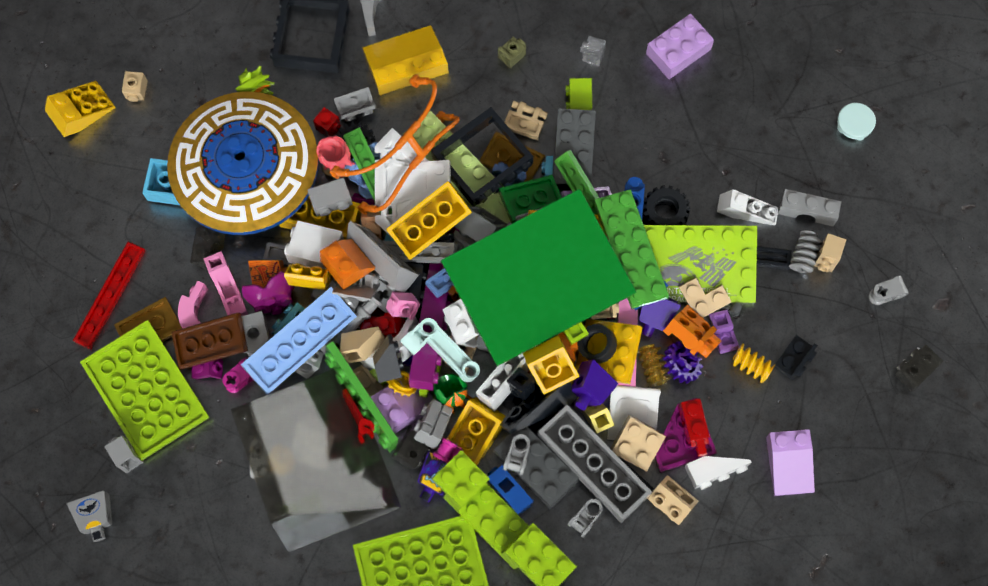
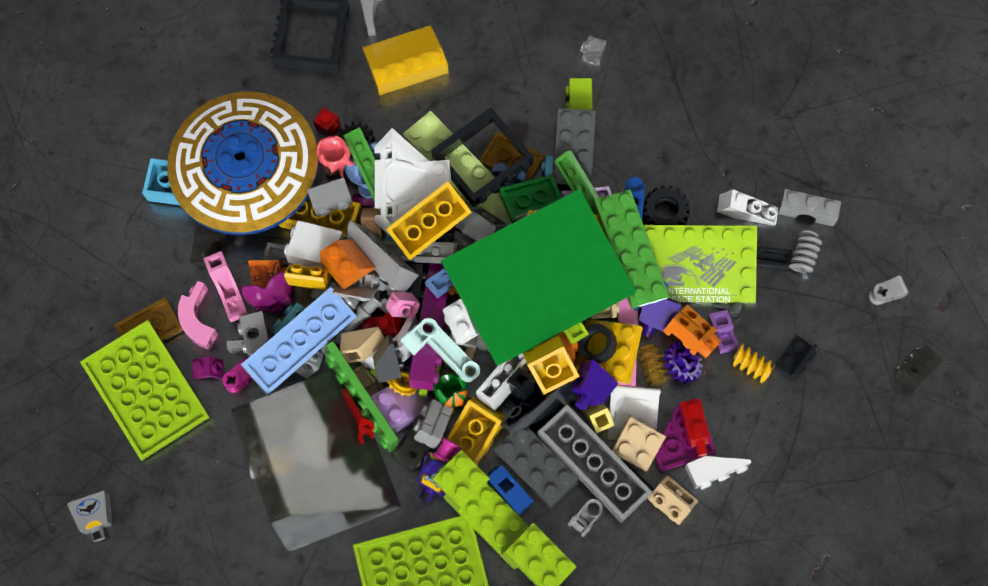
yellow slope [45,80,115,137] -> none
red tile [73,241,146,350] -> none
light grey brick [104,436,144,473] -> none
tan brick [122,71,148,102] -> none
reddish brown tile [172,313,248,370] -> none
lime hair [235,66,274,95] -> none
orange bar [330,74,460,215] -> none
light grey bracket [334,87,376,122] -> none
olive brick [498,37,526,69] -> none
light grey piece [503,434,530,476] -> none
tan plate [505,101,548,141] -> none
lavender brick [646,14,714,79] -> none
tan plate [678,277,731,318] -> none
lavender slope [766,429,815,496] -> none
tan brick [814,233,847,272] -> none
light aqua tile [837,103,876,141] -> none

